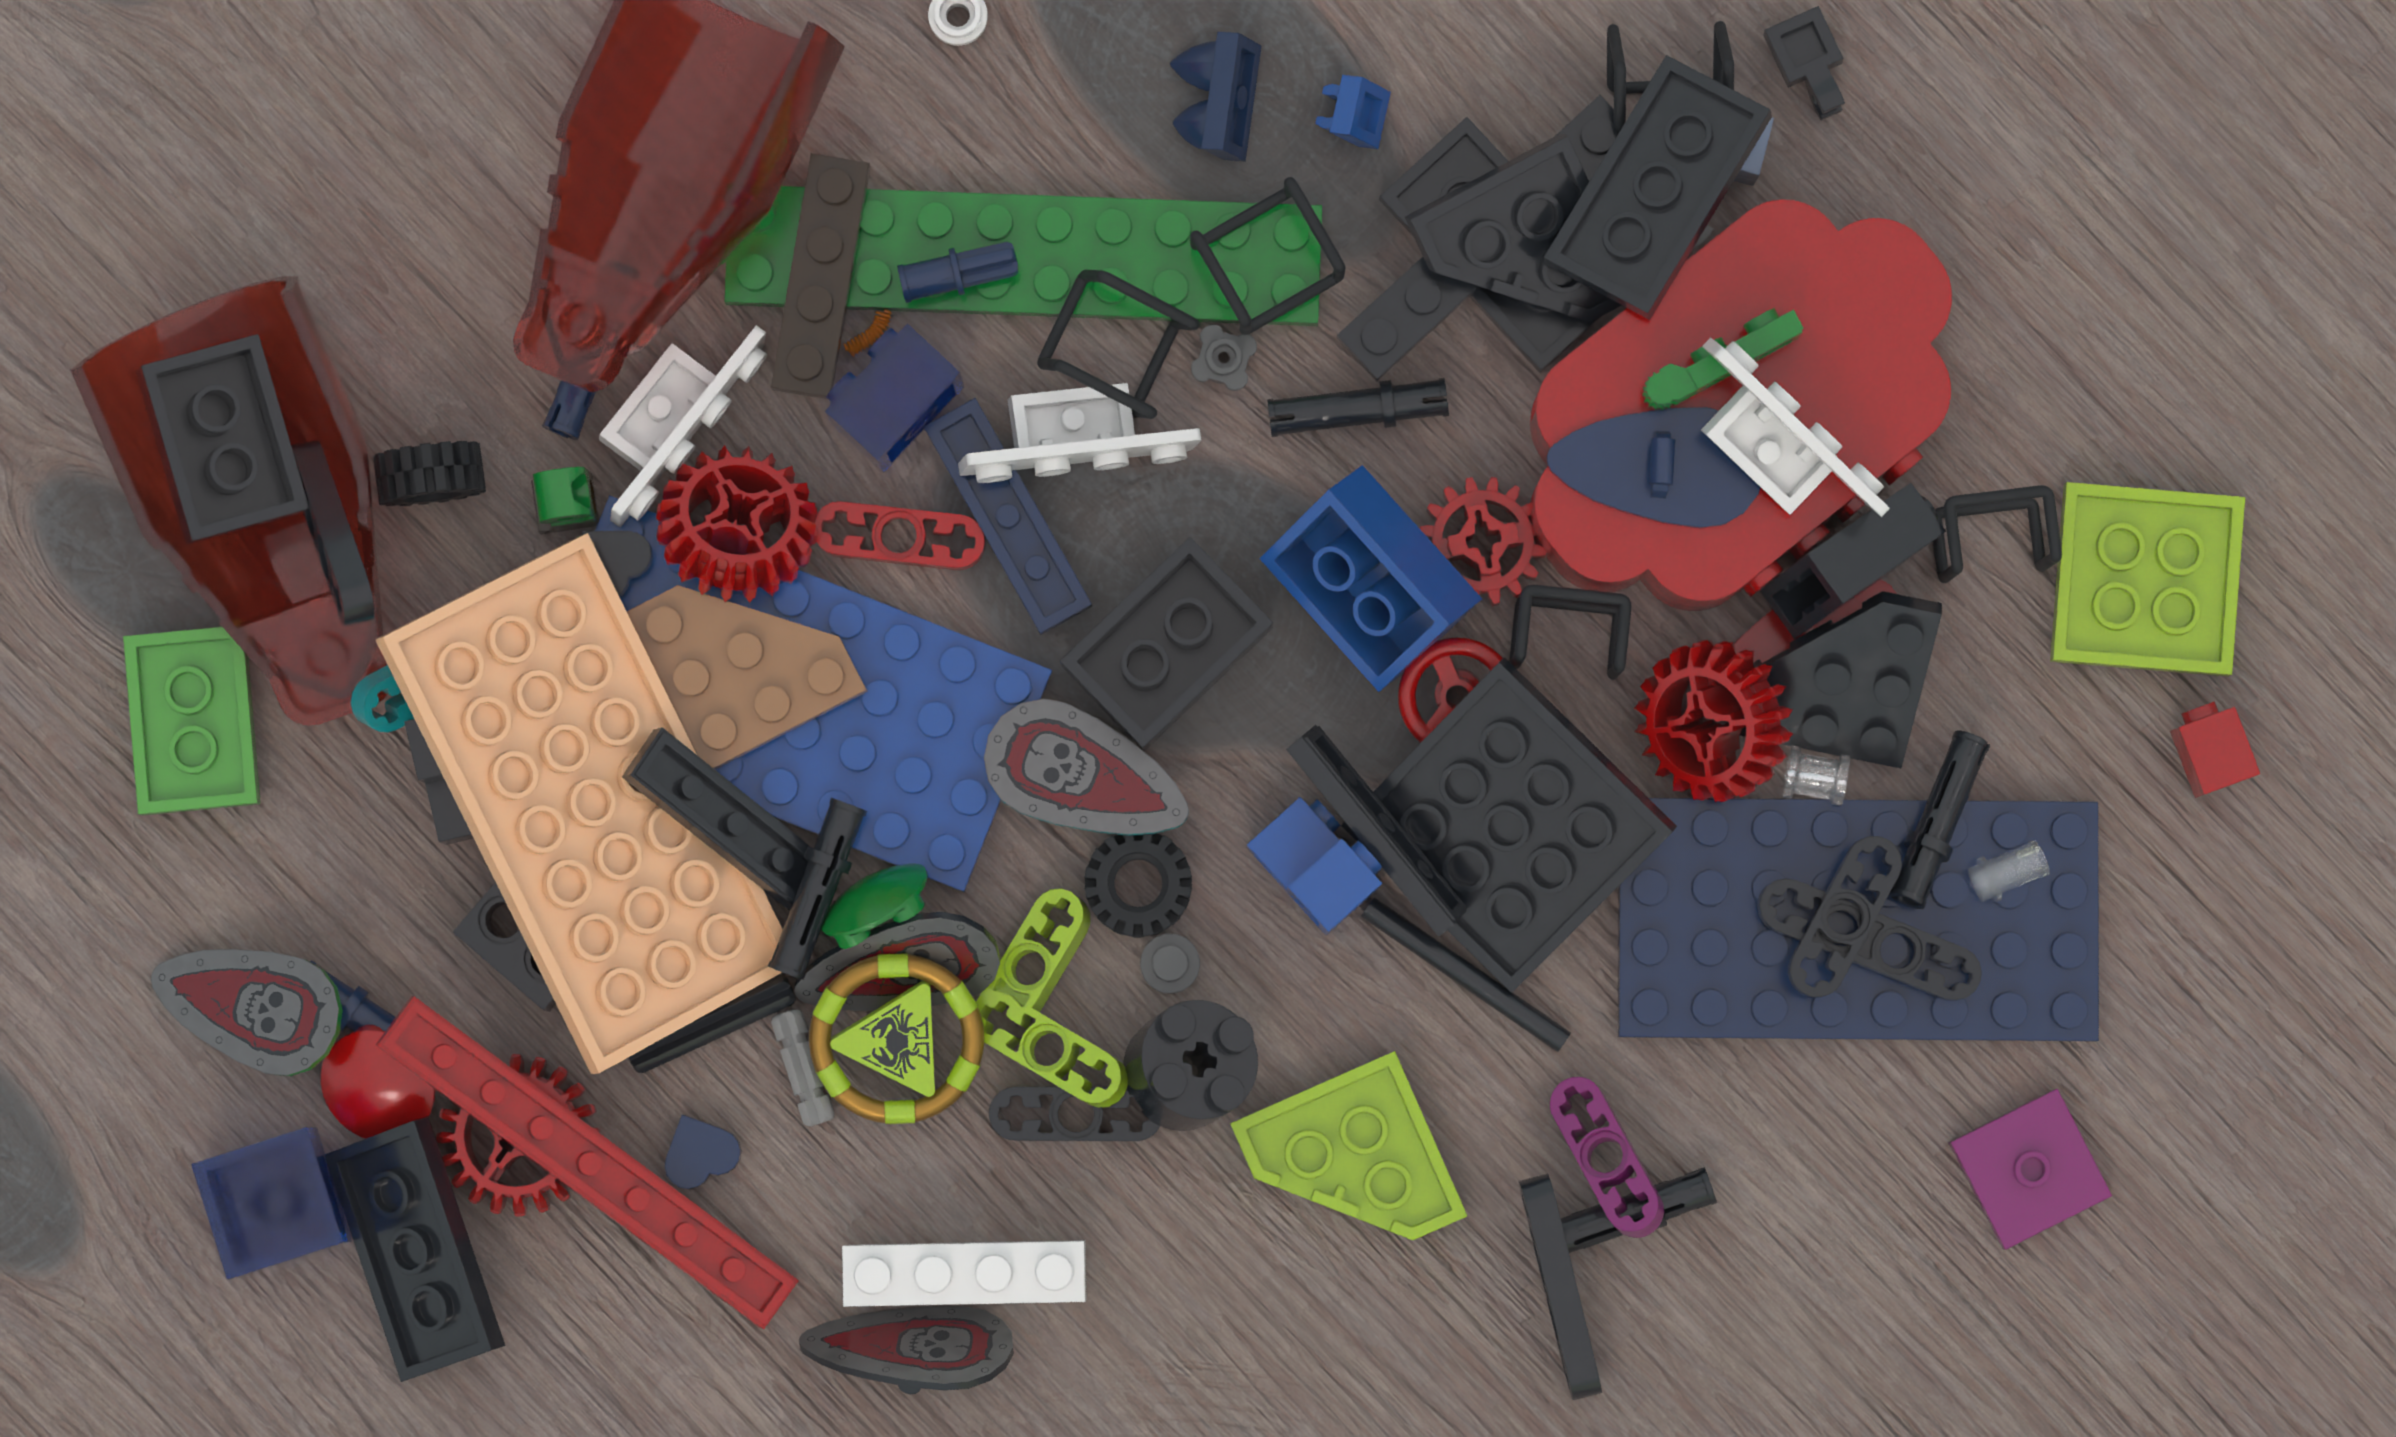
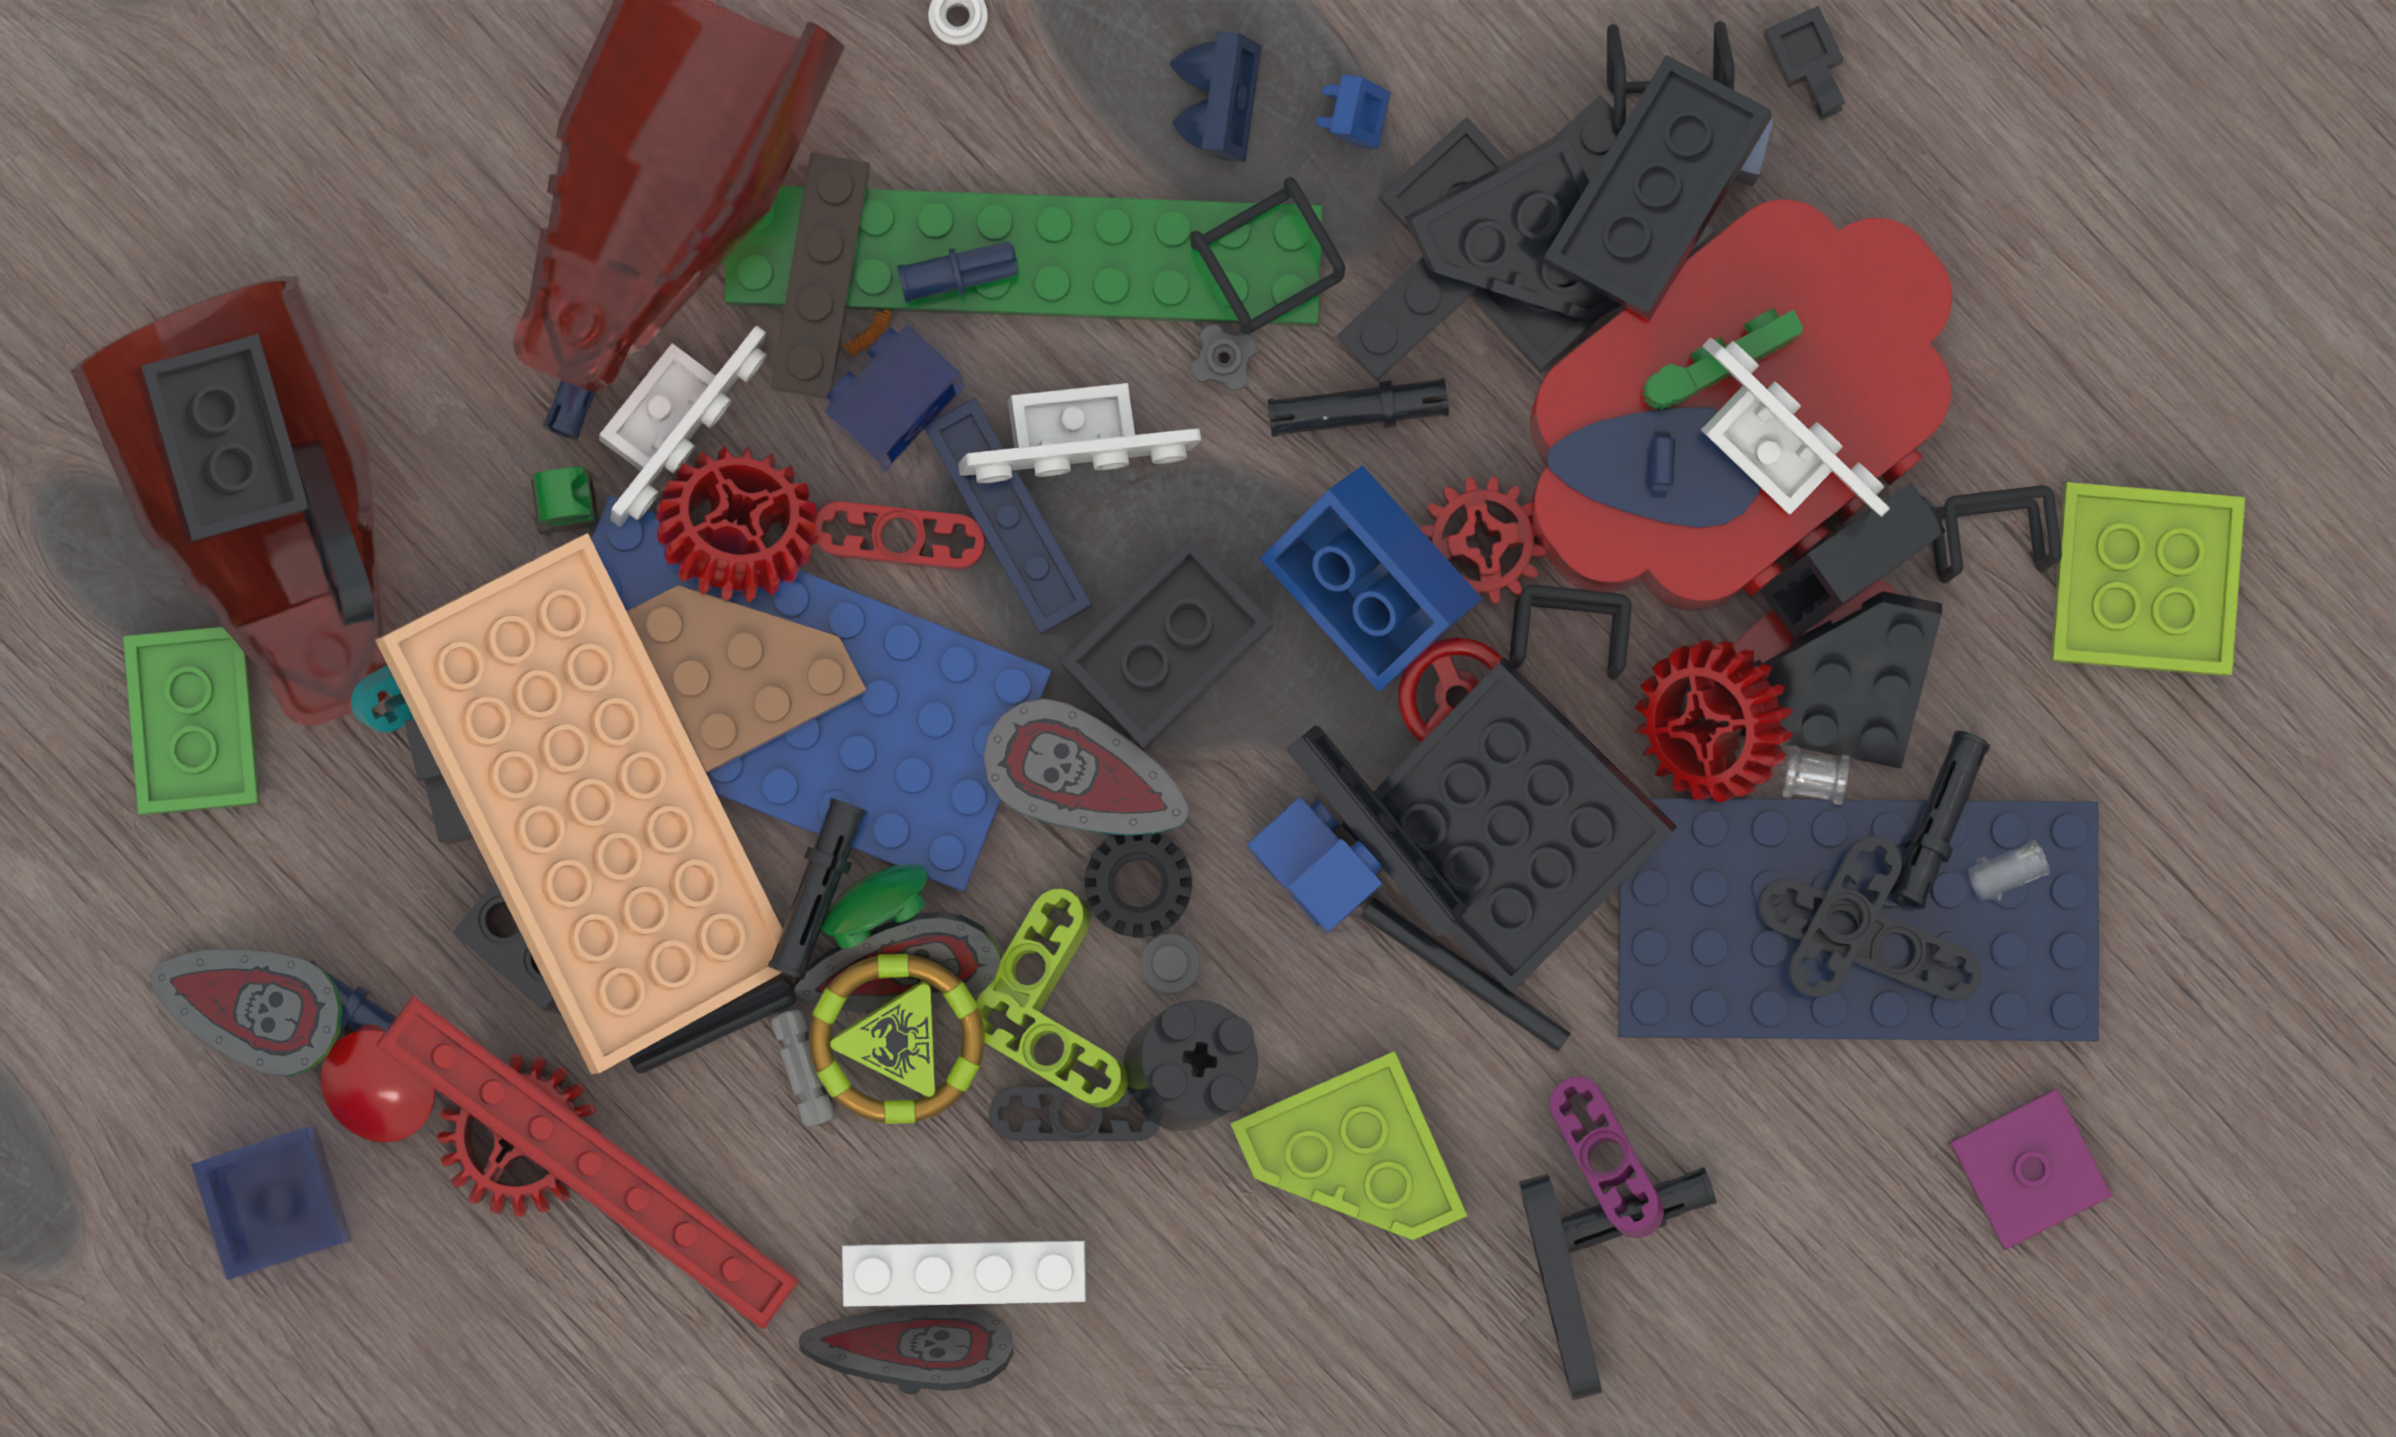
black plate [324,1117,506,1382] -> none
black tyre [373,441,486,506] -> none
black tile [582,531,653,597] -> none
black tile [622,727,812,910] -> none
dark blue tile [665,1115,742,1189] -> none
black piece [1037,269,1200,419] -> none
red brick [2170,701,2261,798] -> none

